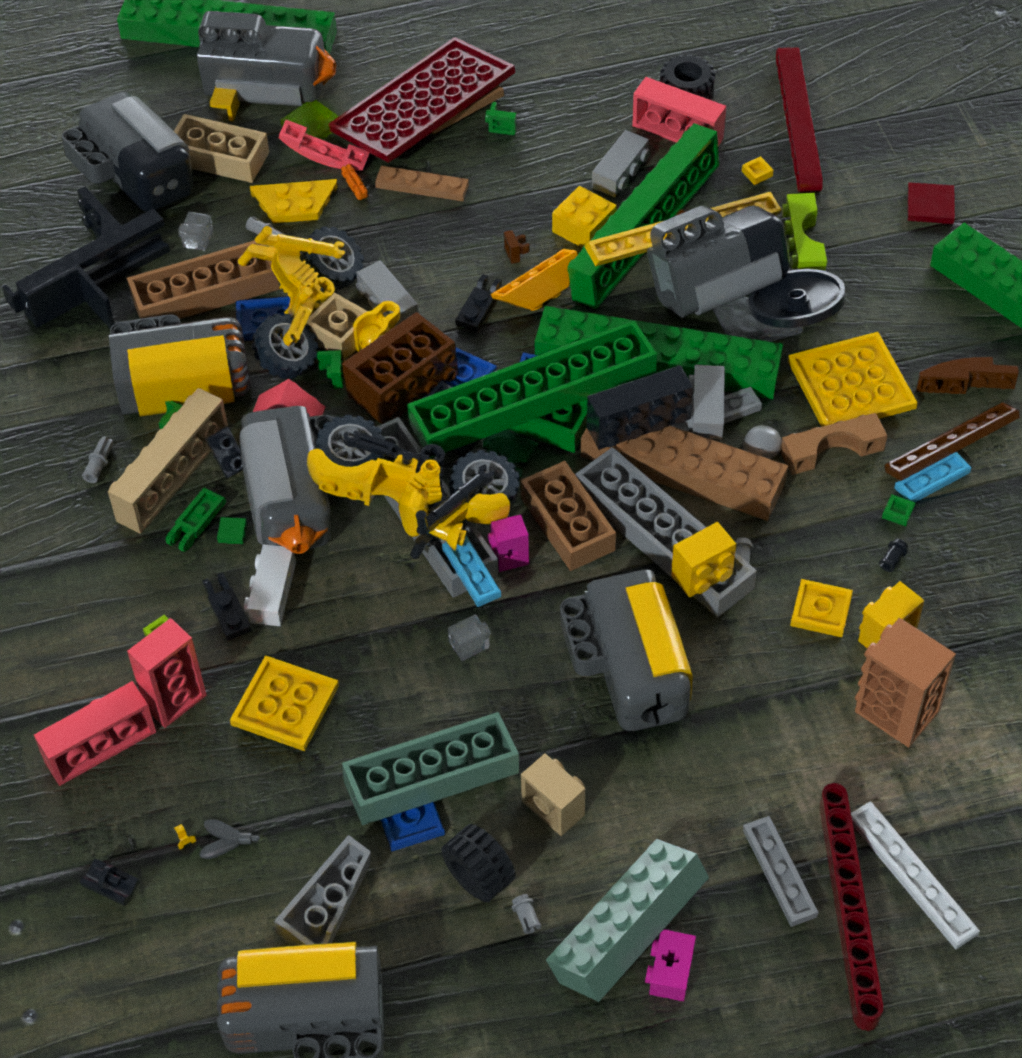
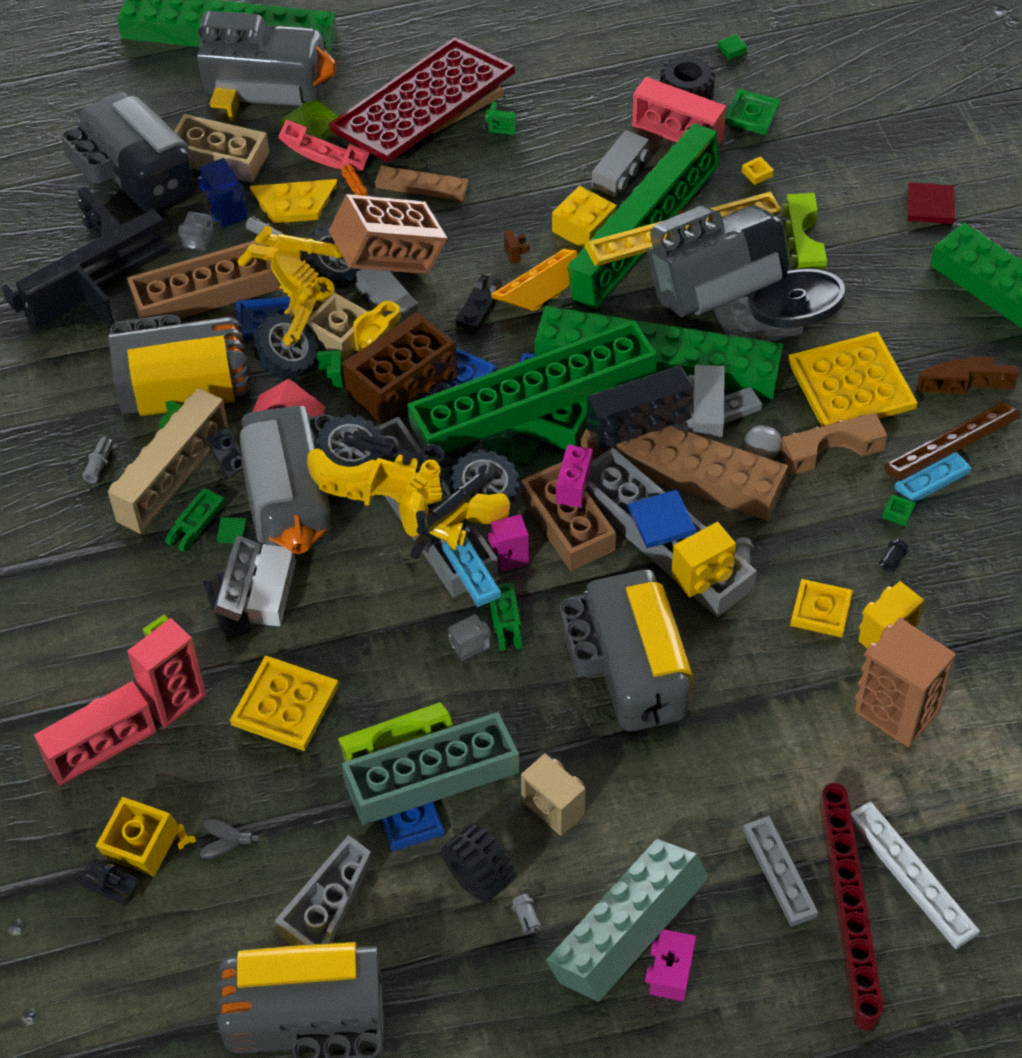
dark red beam [776,47,823,193] -> none
none -> yellow brick [96,797,180,877]
none -> clear blue brick [198,158,248,228]
none -> light grey plate [213,535,261,621]
none -> nougat brick [329,194,447,274]
none -> lime arch [338,702,453,762]
none -> green hinge [489,582,522,651]
none -> dark pink brick [556,445,593,508]
none -> blue tile [628,490,696,549]
none -> green tile [717,34,748,59]
none -> green plate [725,89,781,135]

